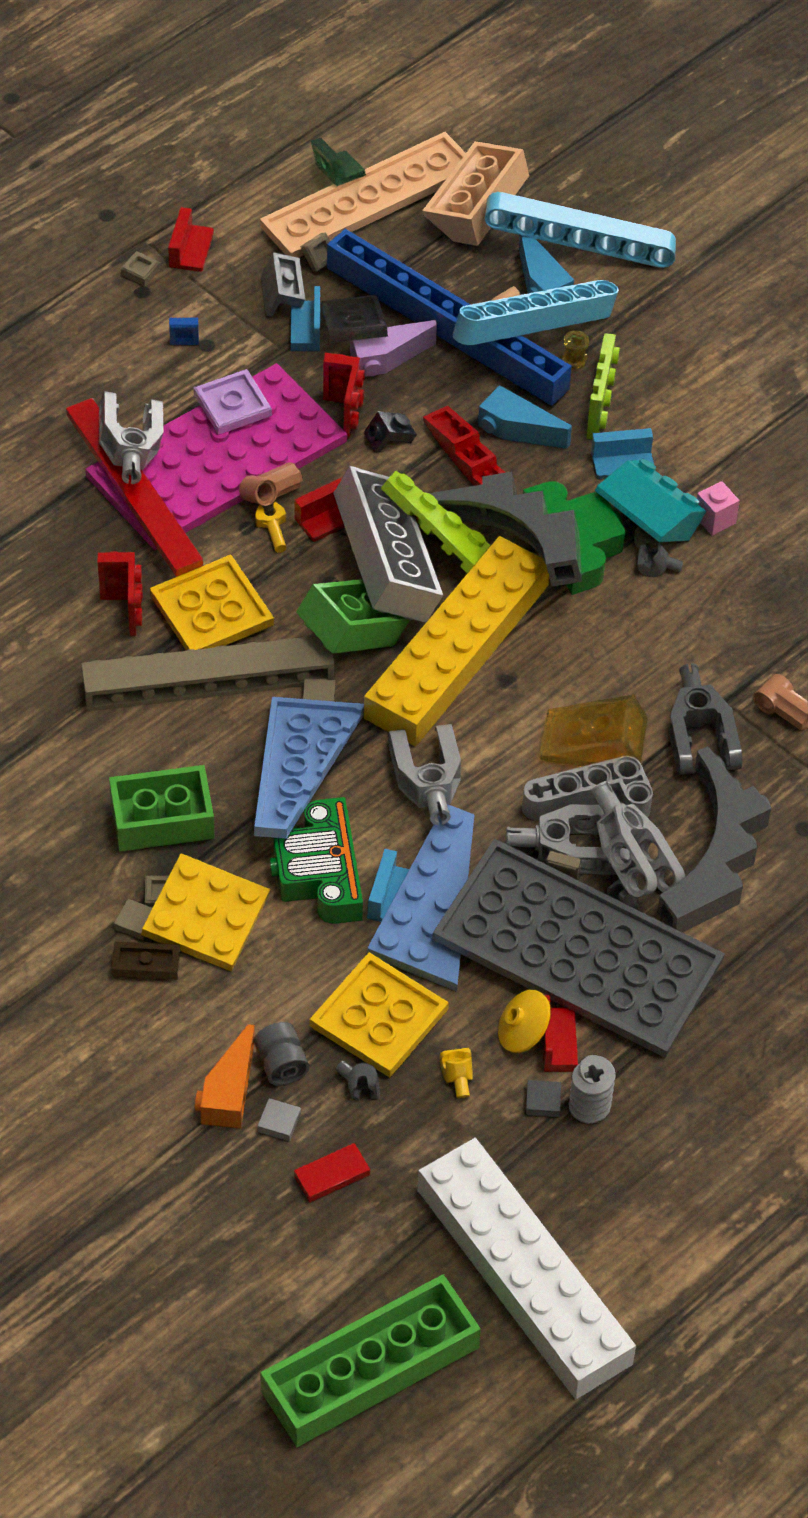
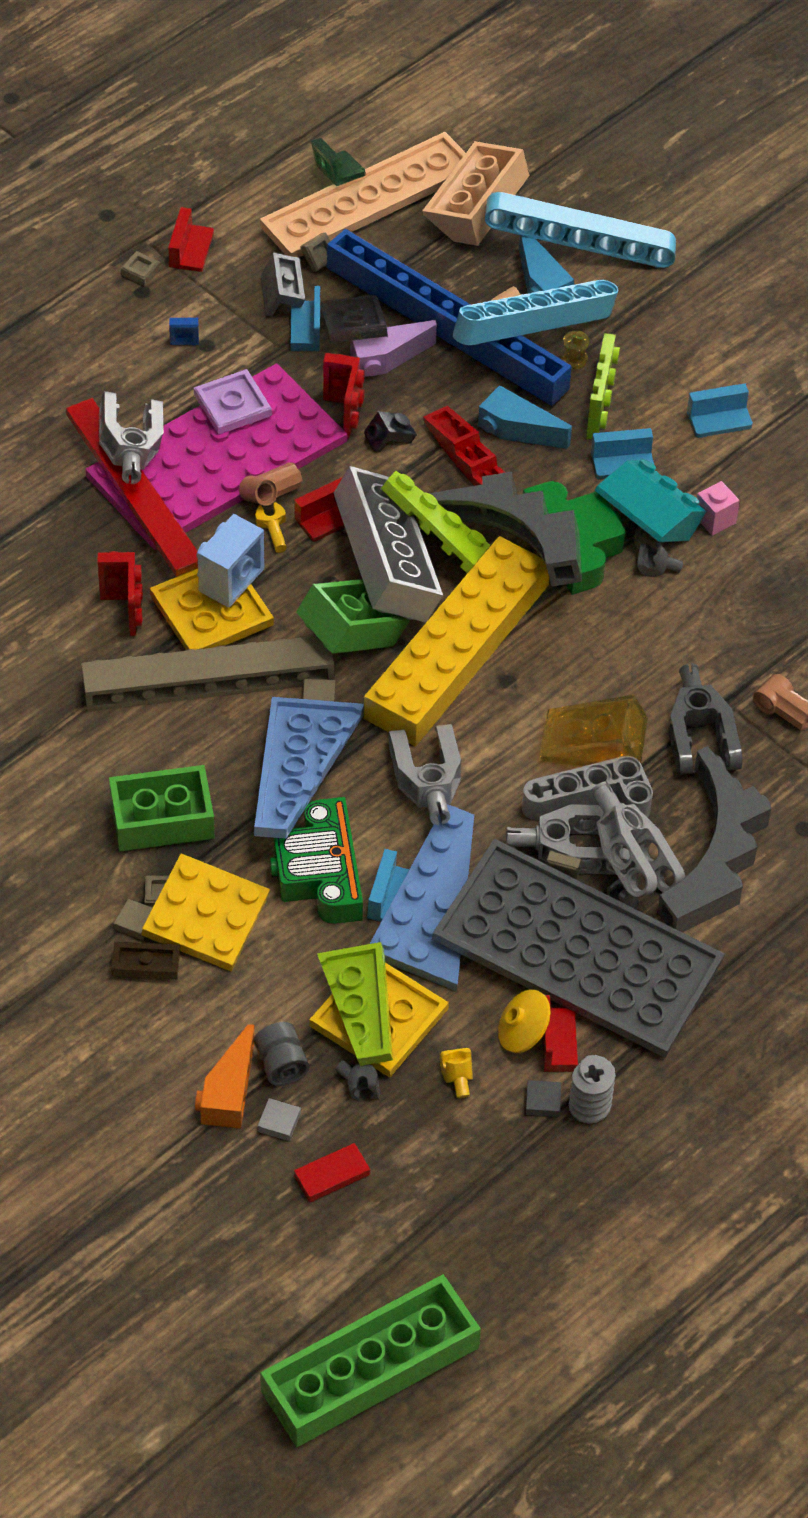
white brick [418,1137,636,1400] -> none
none -> light blue brick [197,514,264,608]
none -> lime wing [317,942,393,1066]
none -> dark azure panel [687,383,753,438]

